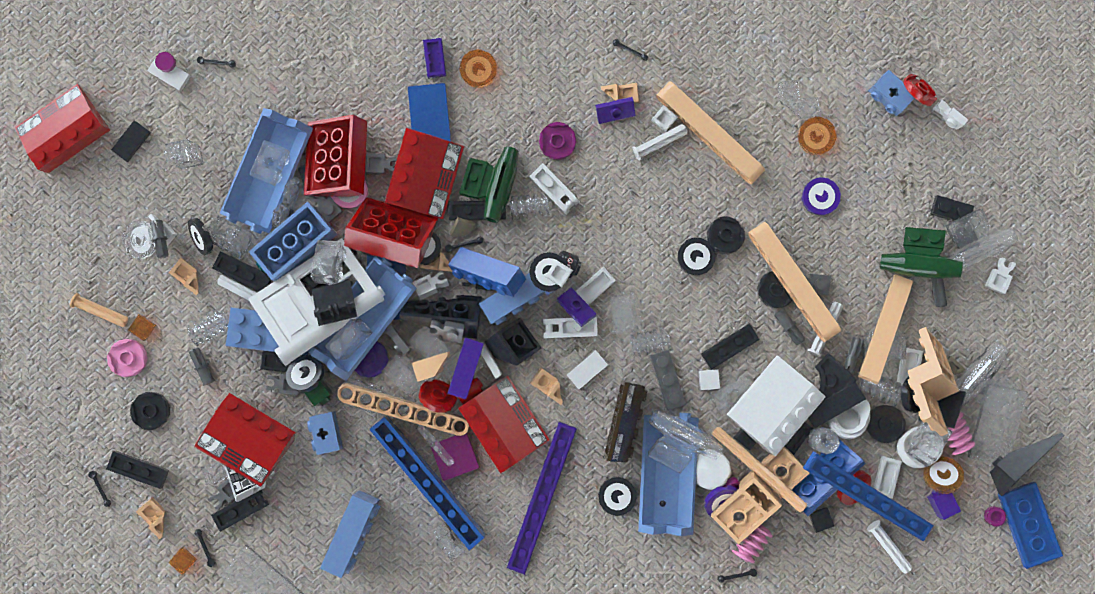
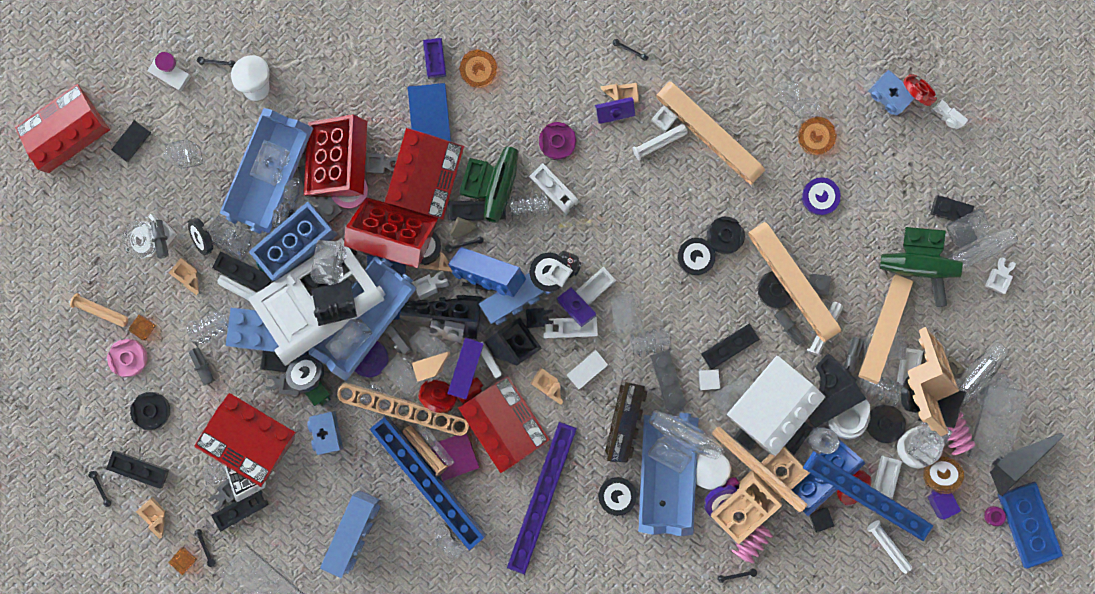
none -> white piece [231,55,270,101]
none -> light nougat axle [402,426,448,477]
none -> black plate [526,308,554,328]

